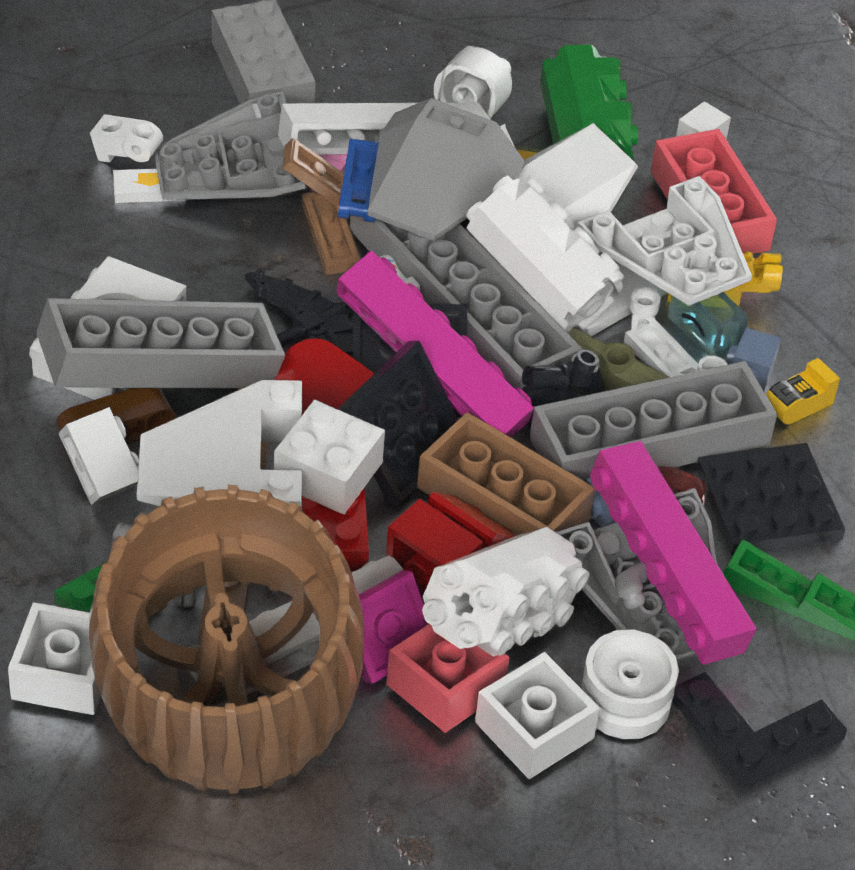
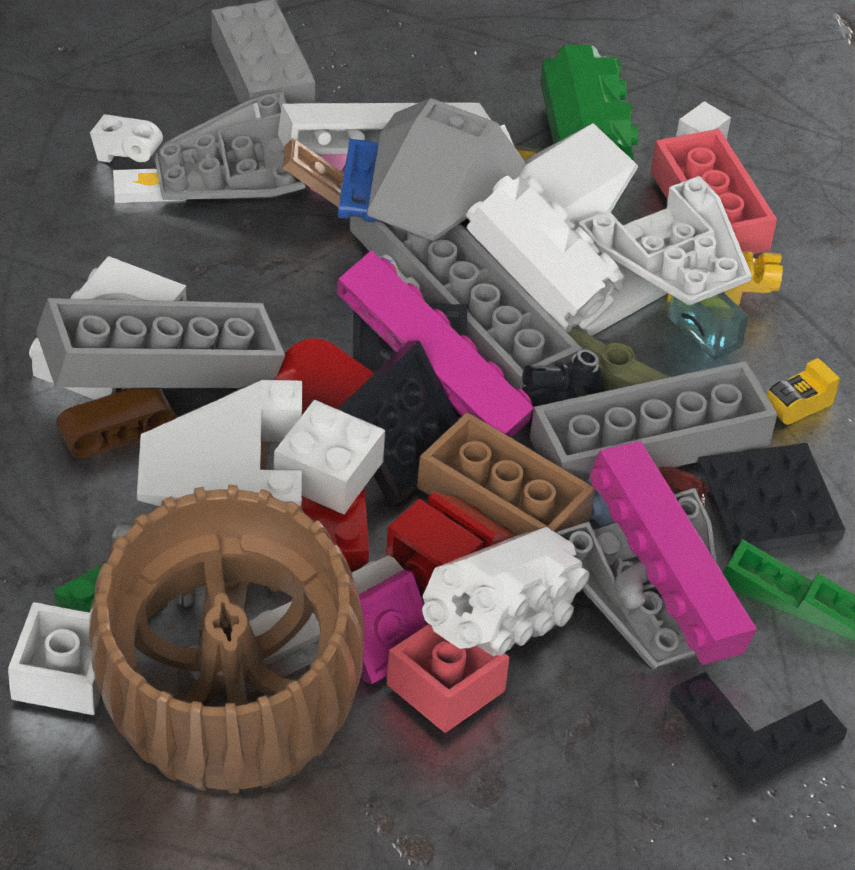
white brick [58,407,139,505] -> none
black bar [245,269,353,358] -> none
medium nougat tile [301,192,361,275] -> none
white brick [434,46,512,119] -> none
white brick [475,652,600,779] -> none
white wheel [581,629,679,739] -> none
white plate [624,287,728,377] -> none
sand blue brick [726,327,781,391] -> none

